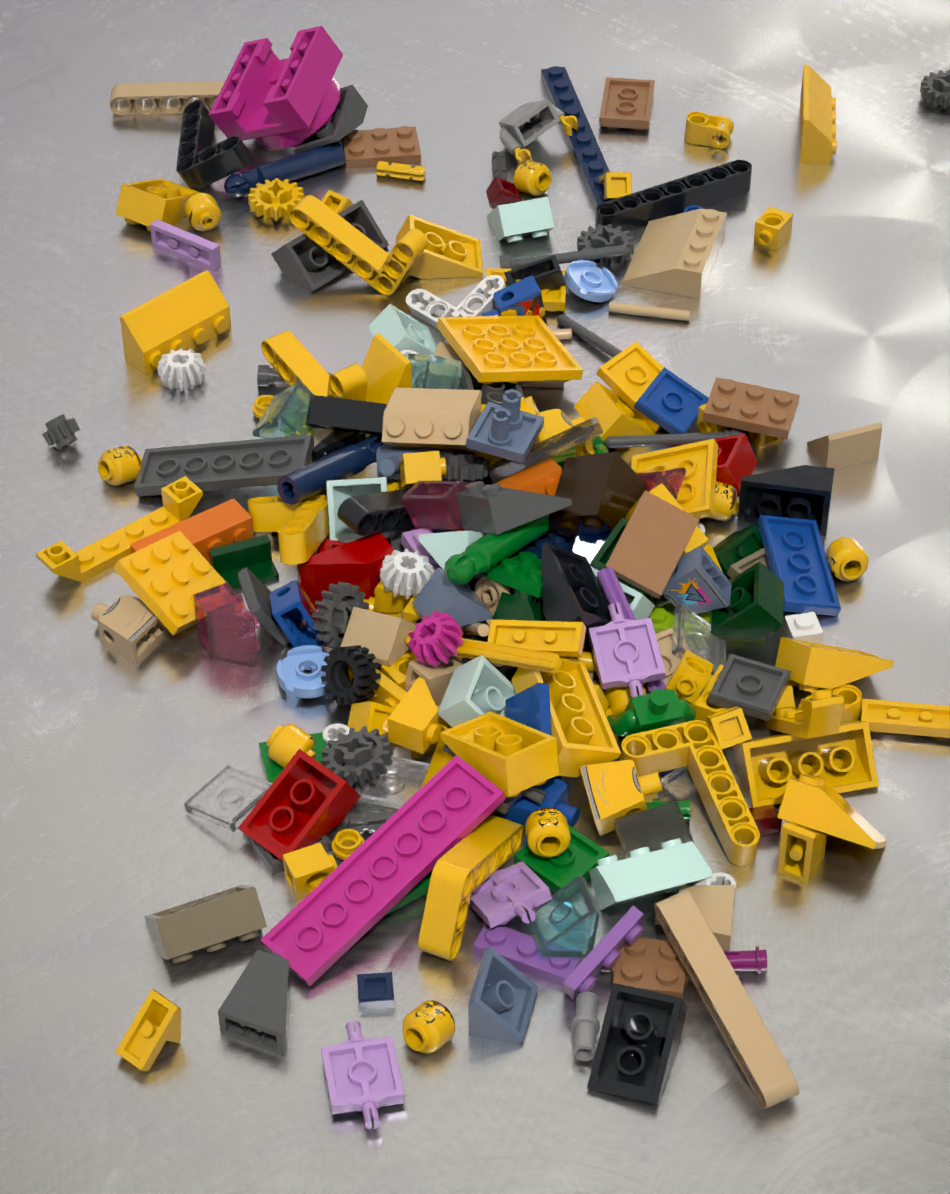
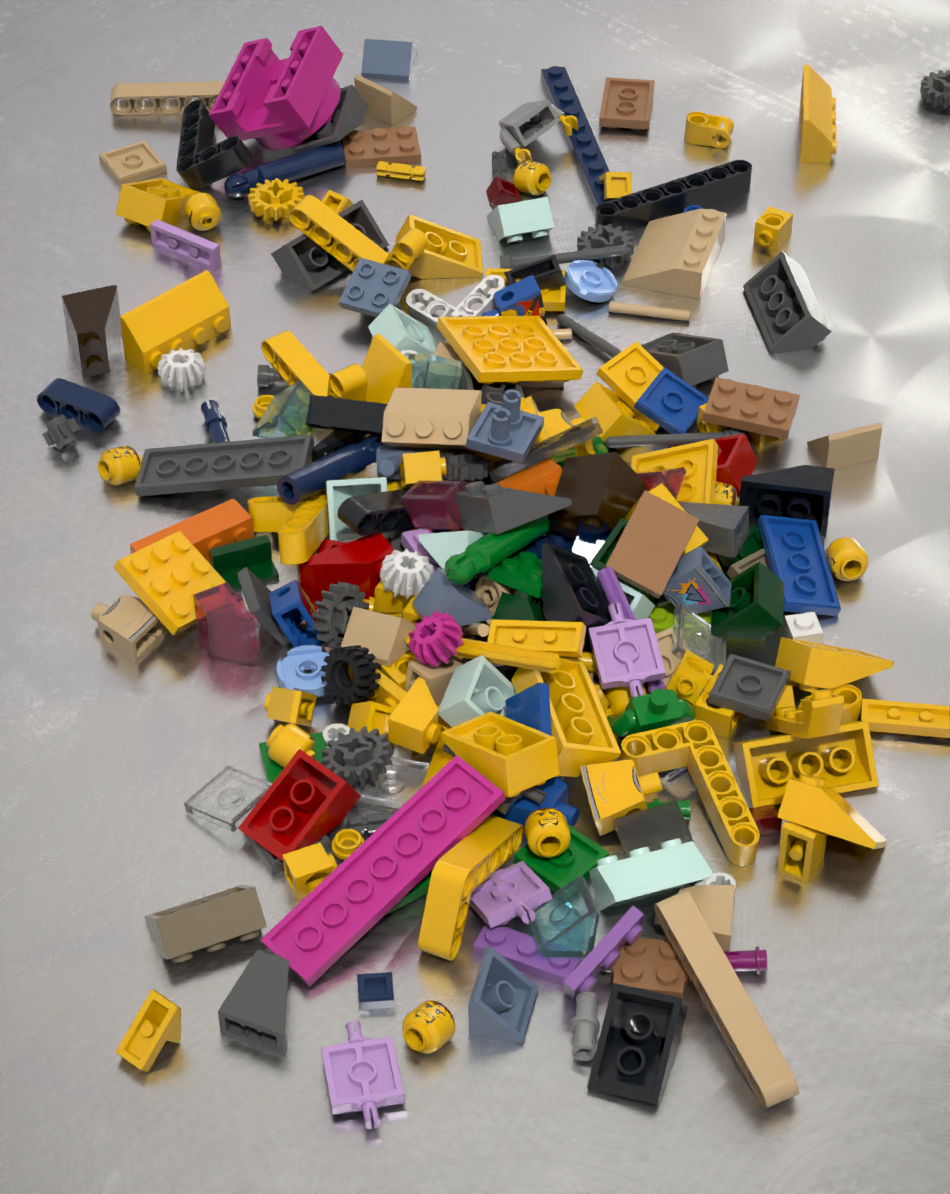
yellow slope [36,476,203,582] -> none
yellow brick [706,706,752,749] -> none
none -> dark blue beam [37,378,120,432]
none -> dark brown slope [62,285,122,378]
none -> tan tile [99,140,167,187]
none -> dark blue pin [201,400,230,443]
none -> yellow slope [264,686,317,727]
none -> sand blue plate [339,258,411,318]
none -> tan slope [354,74,417,126]
none -> sand blue slope [361,39,417,80]
none -> dark grey slope [641,332,729,389]
none -> dark grey slope [678,502,749,558]
none -> dark grey slope [743,251,832,354]

